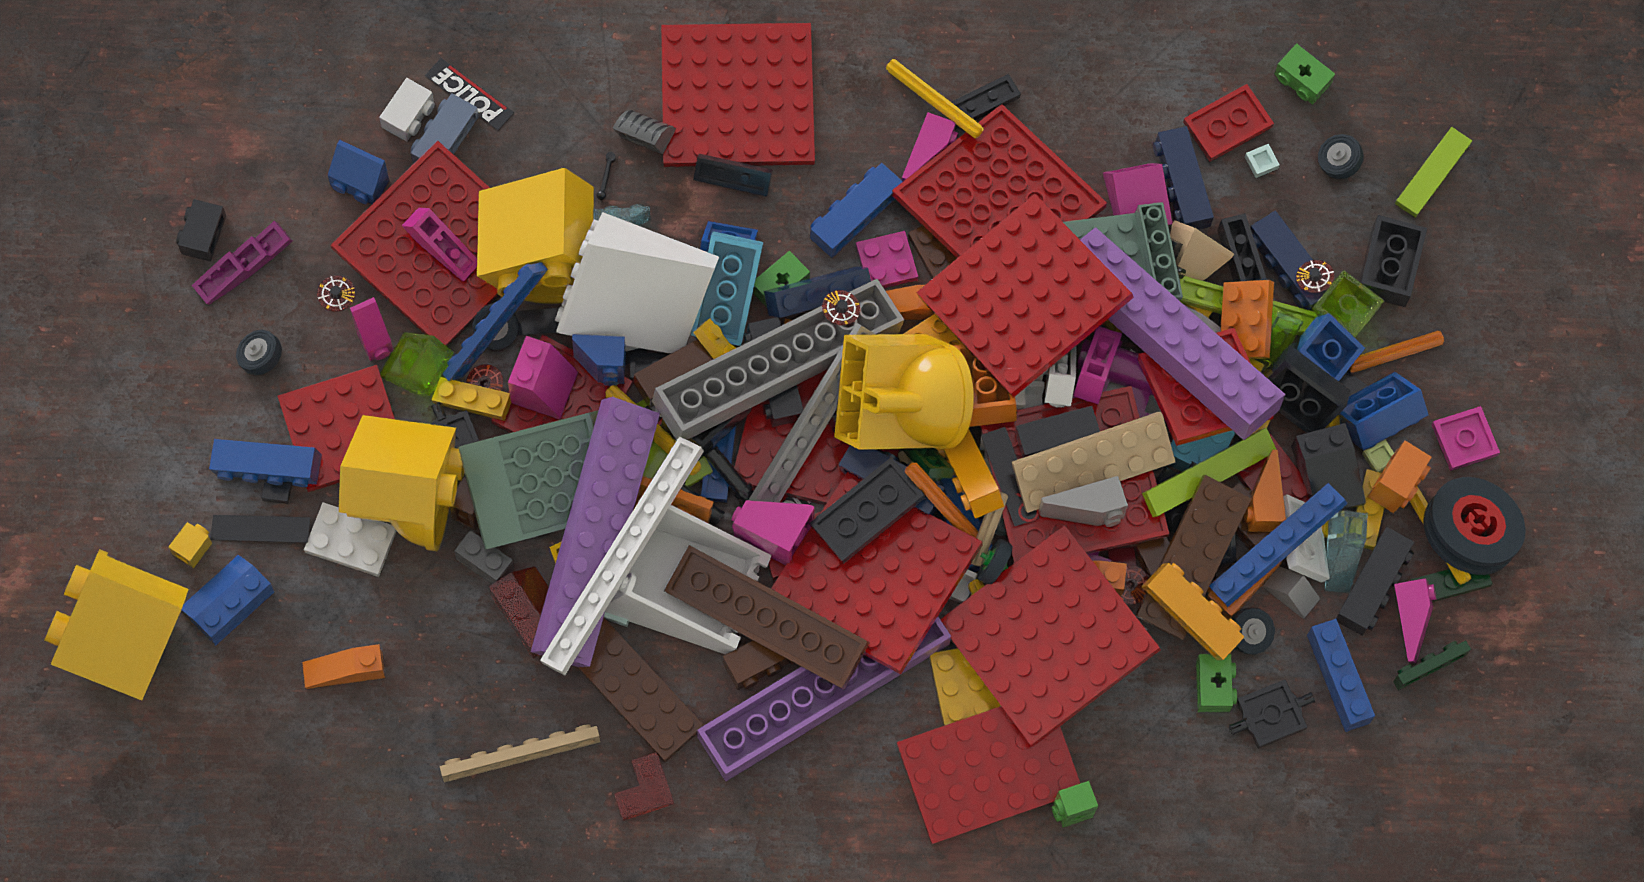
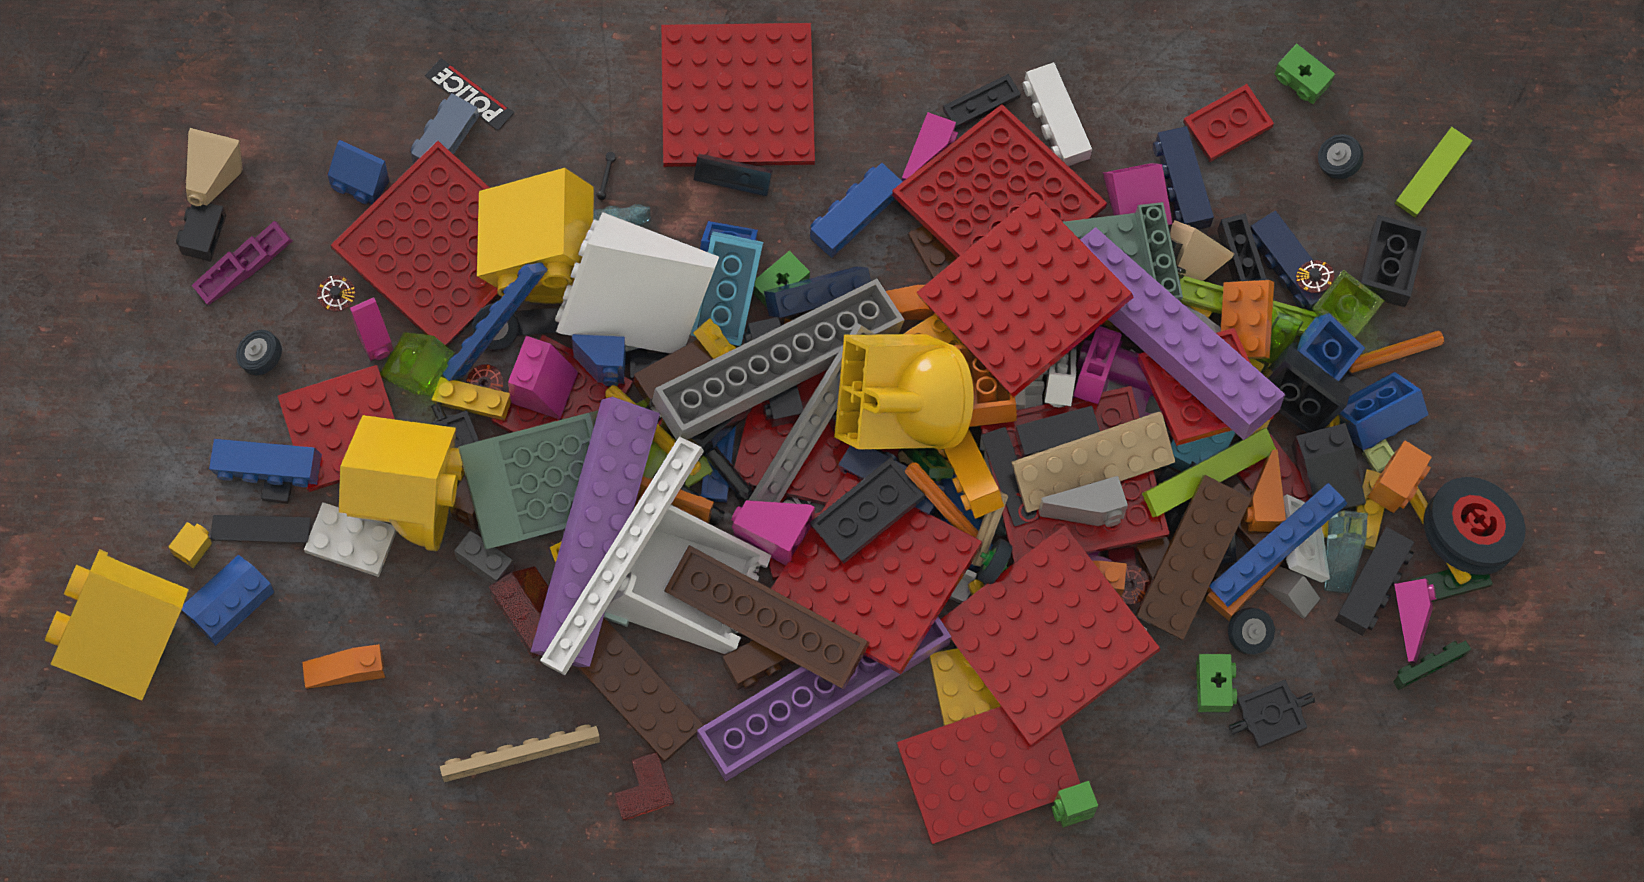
white brick [379,78,435,142] -> none
dark pink slope [402,208,477,281] -> none
dark grey brick [613,110,676,154] -> none
clear red piece [822,290,861,325] -> none
dark pink plate [856,231,918,288] -> none
yellow axle [886,59,984,138] -> none
light orange brick [1142,563,1244,660] -> none
light aqua plate [1245,144,1280,178] -> none
blue brick [1307,619,1375,732] -> none
dark pink plate [1431,406,1500,471] -> none
none -> tan slope [186,128,243,206]
none -> white brick [1022,62,1092,166]

